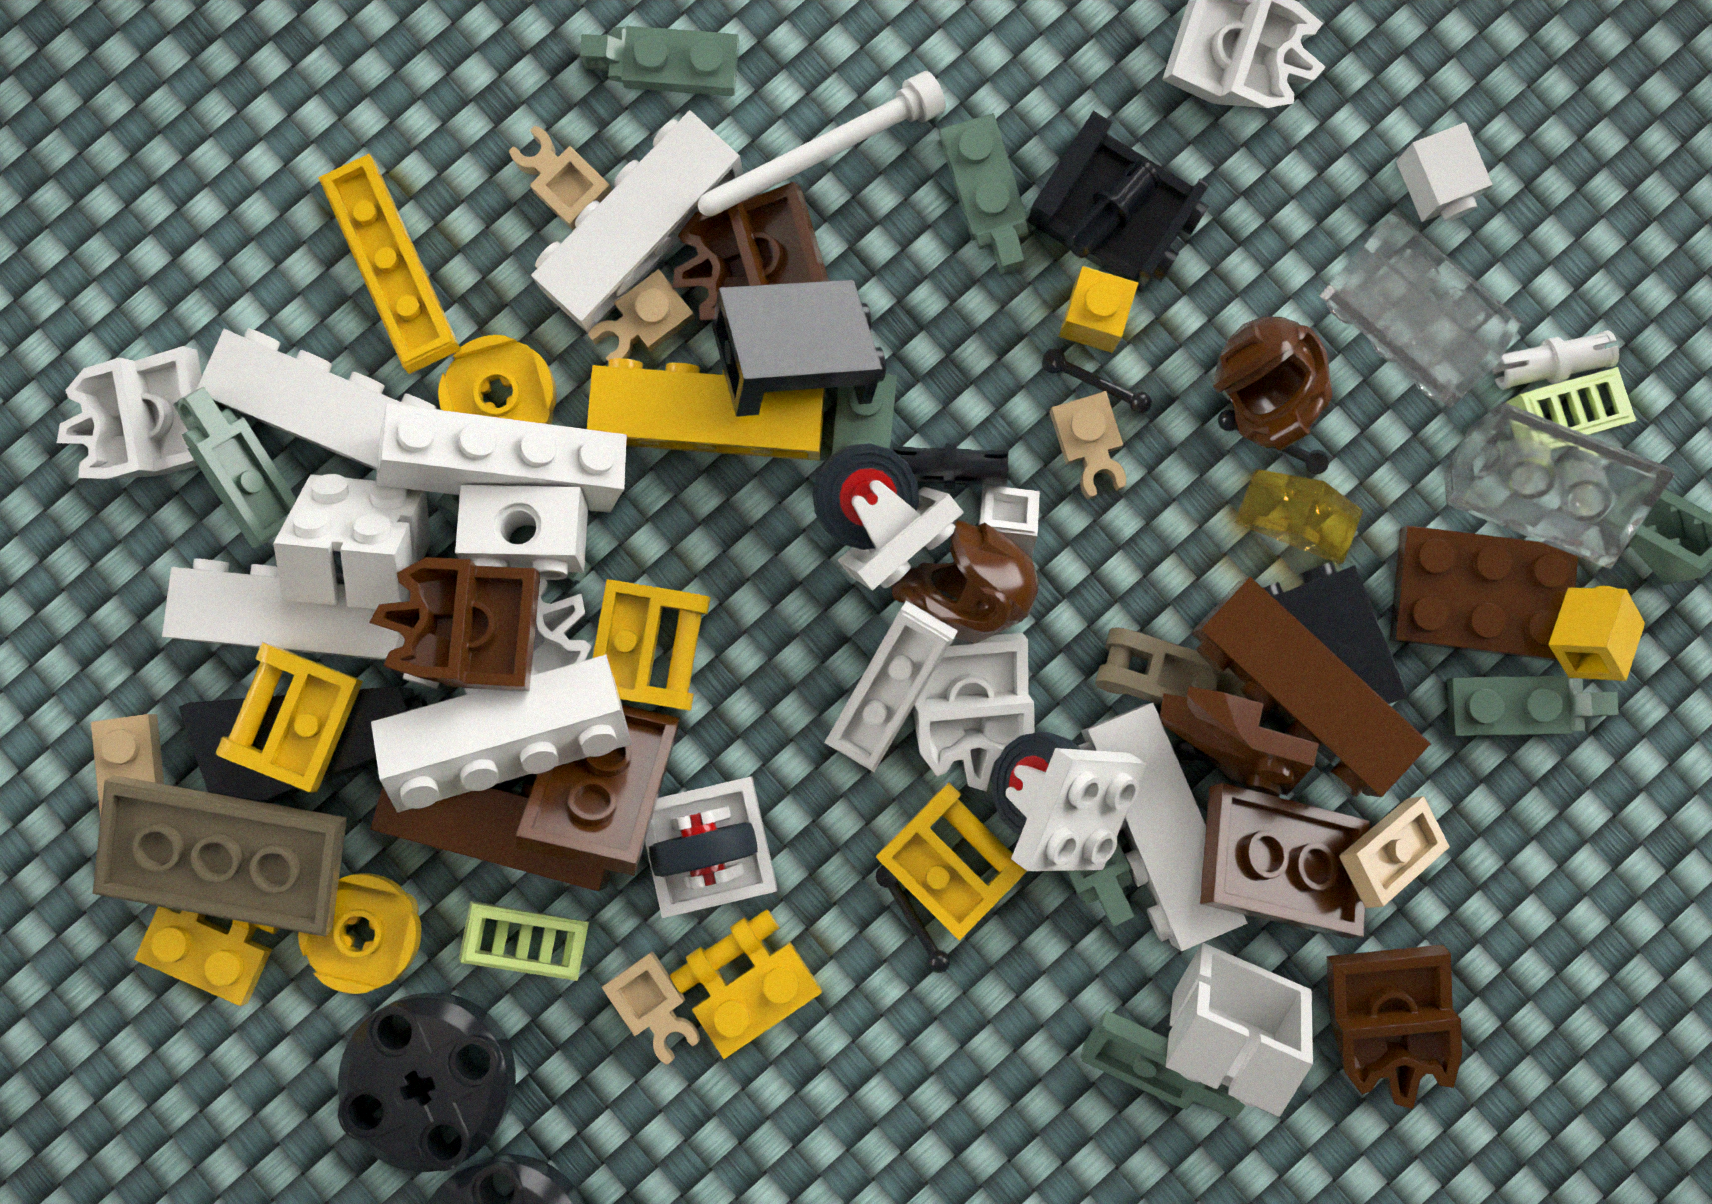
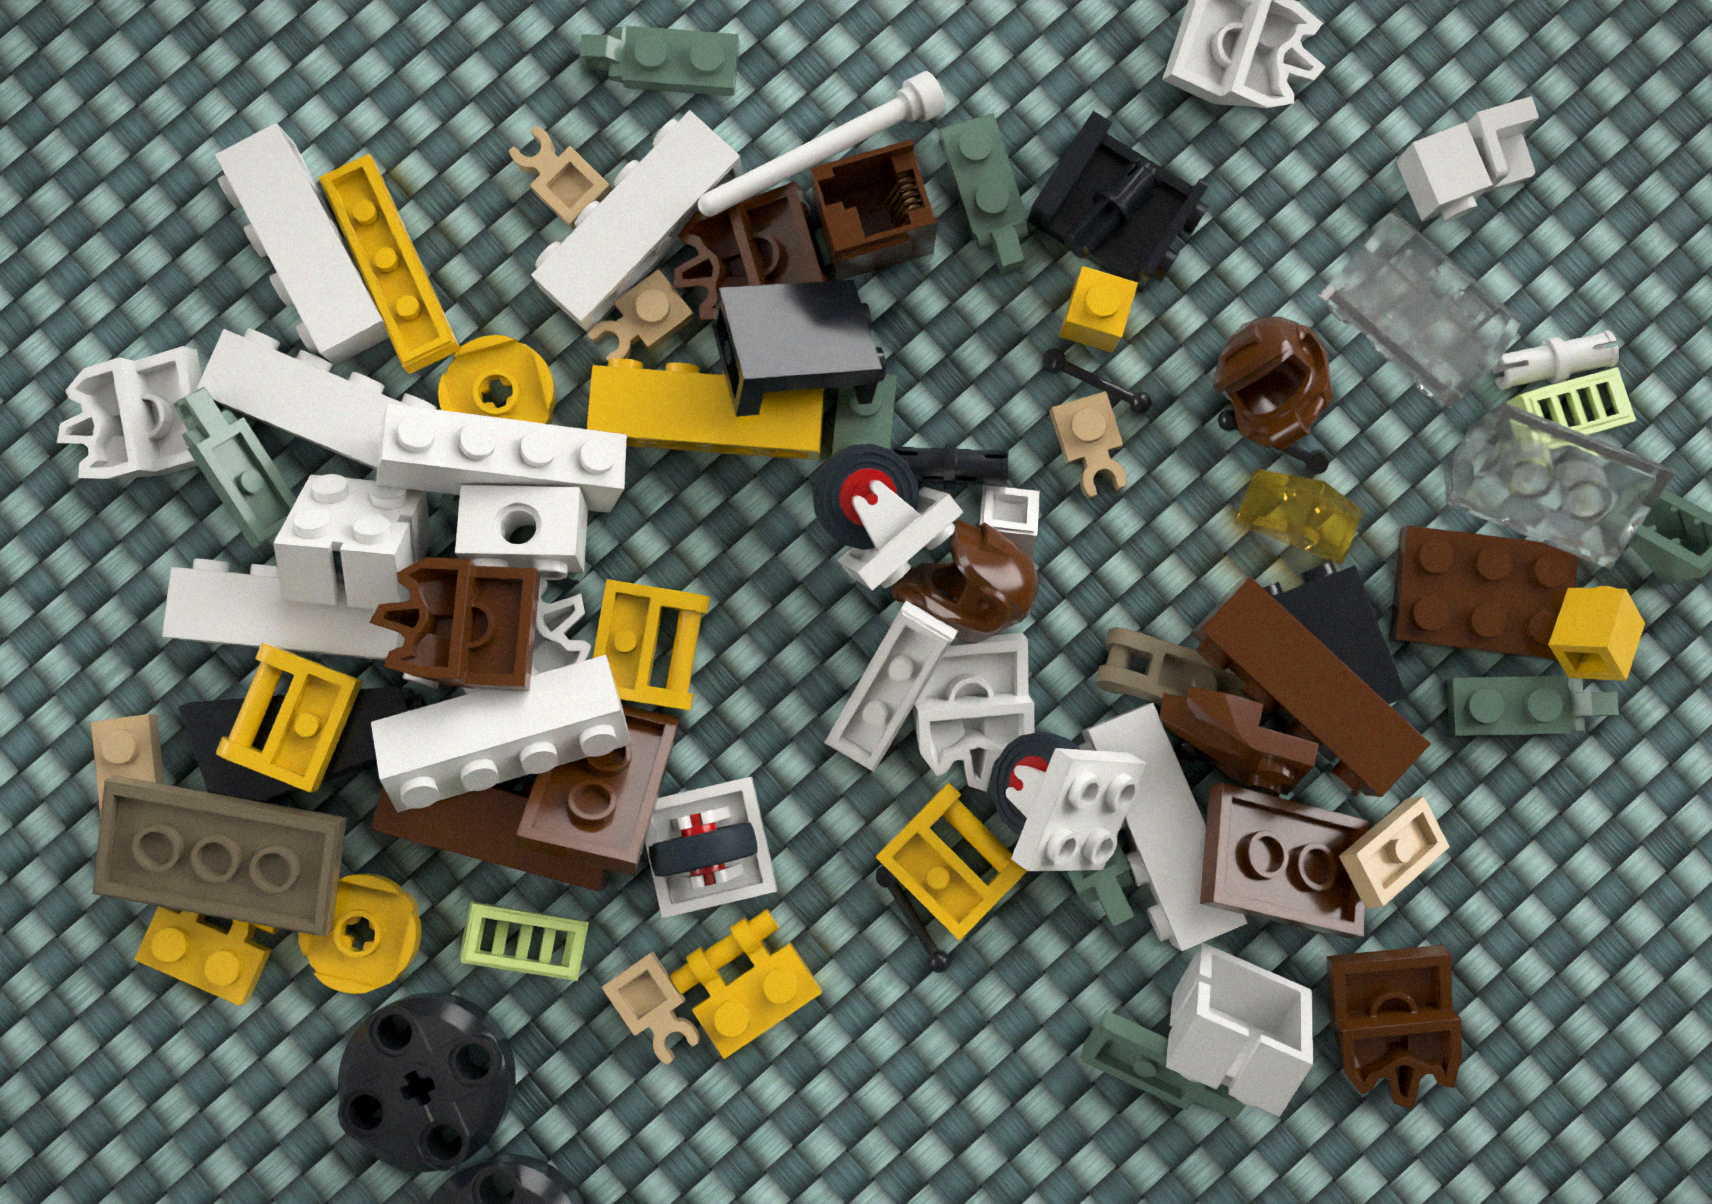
none -> white brick [215,123,390,366]
none -> reddish brown piece [810,139,938,281]
none -> white panel [1466,96,1539,193]

